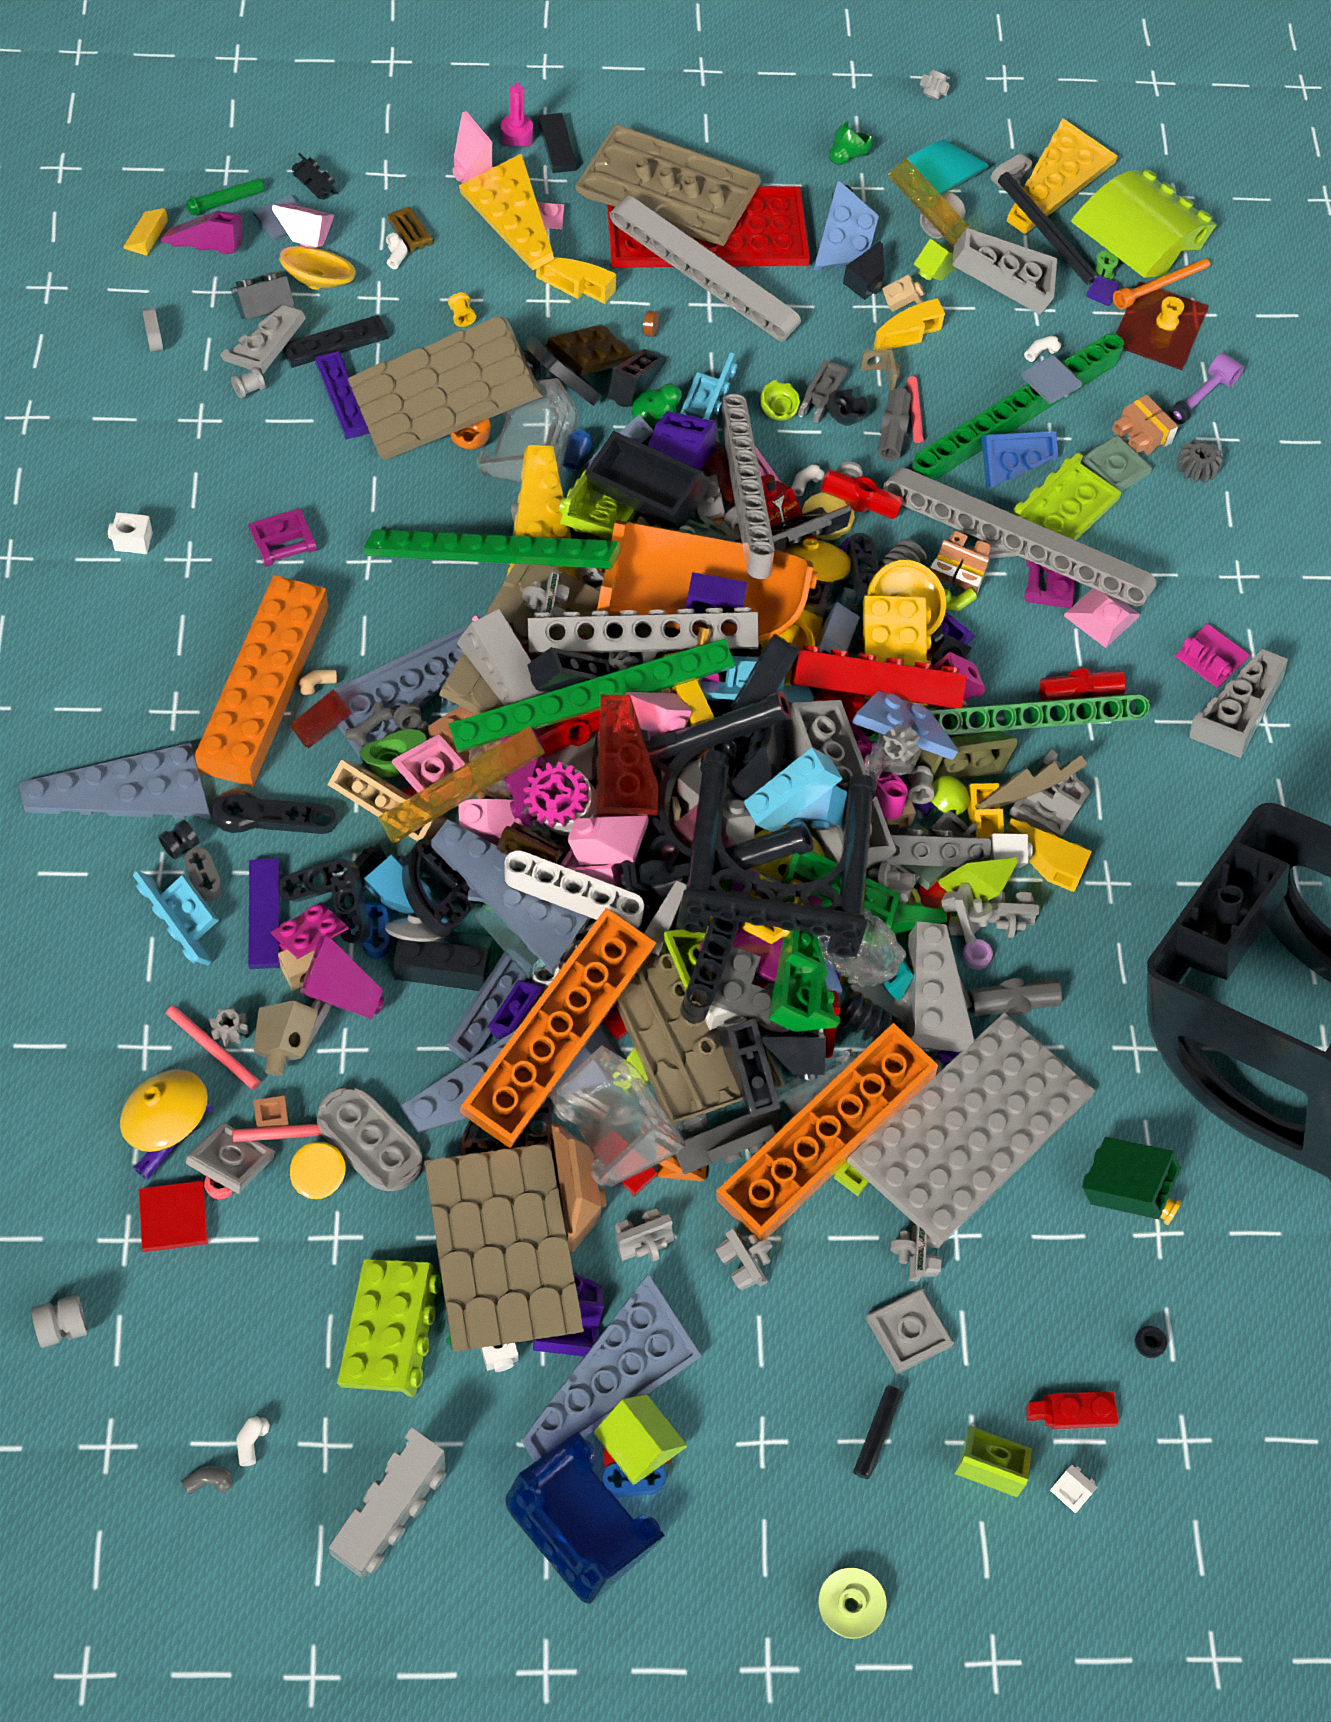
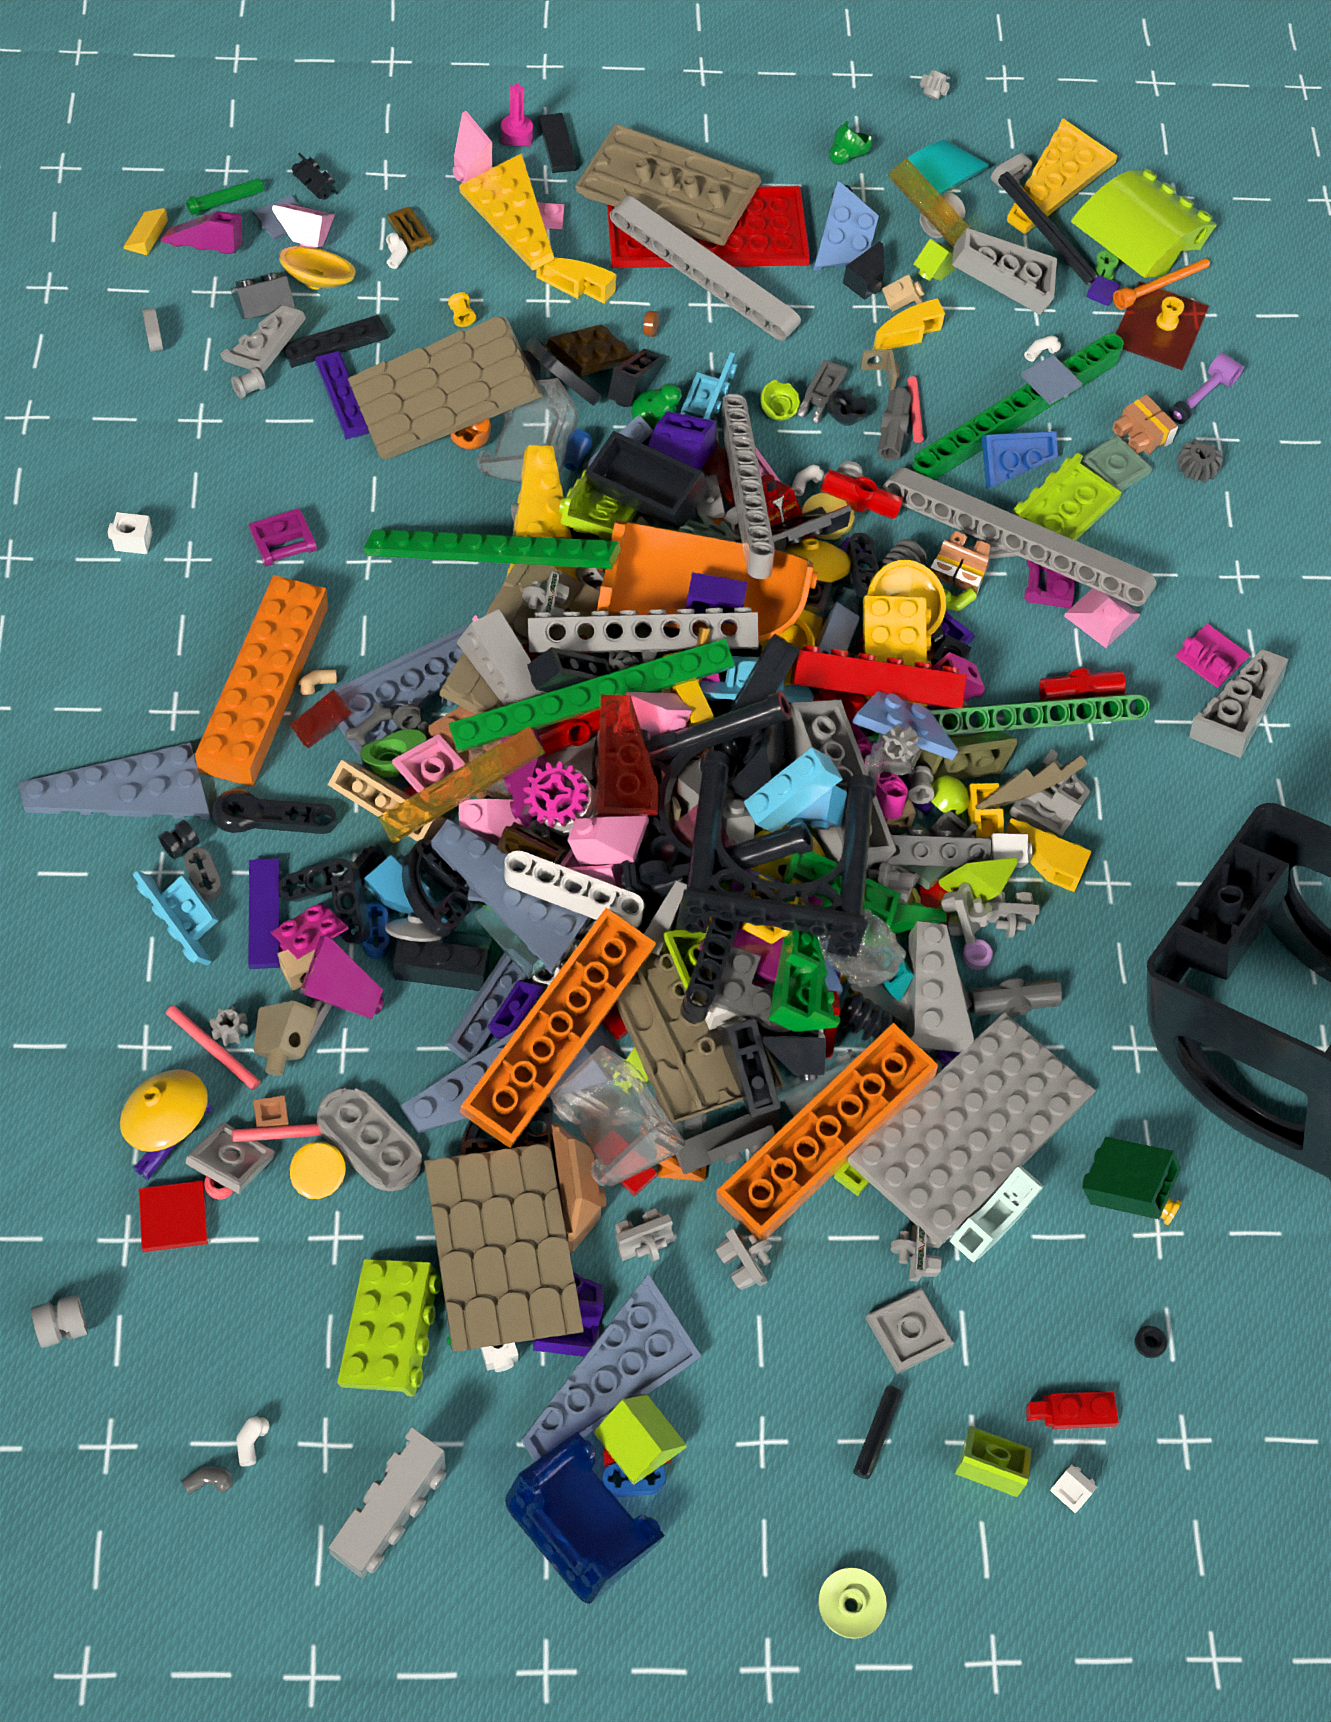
none -> light aqua arch [950,1165,1044,1262]

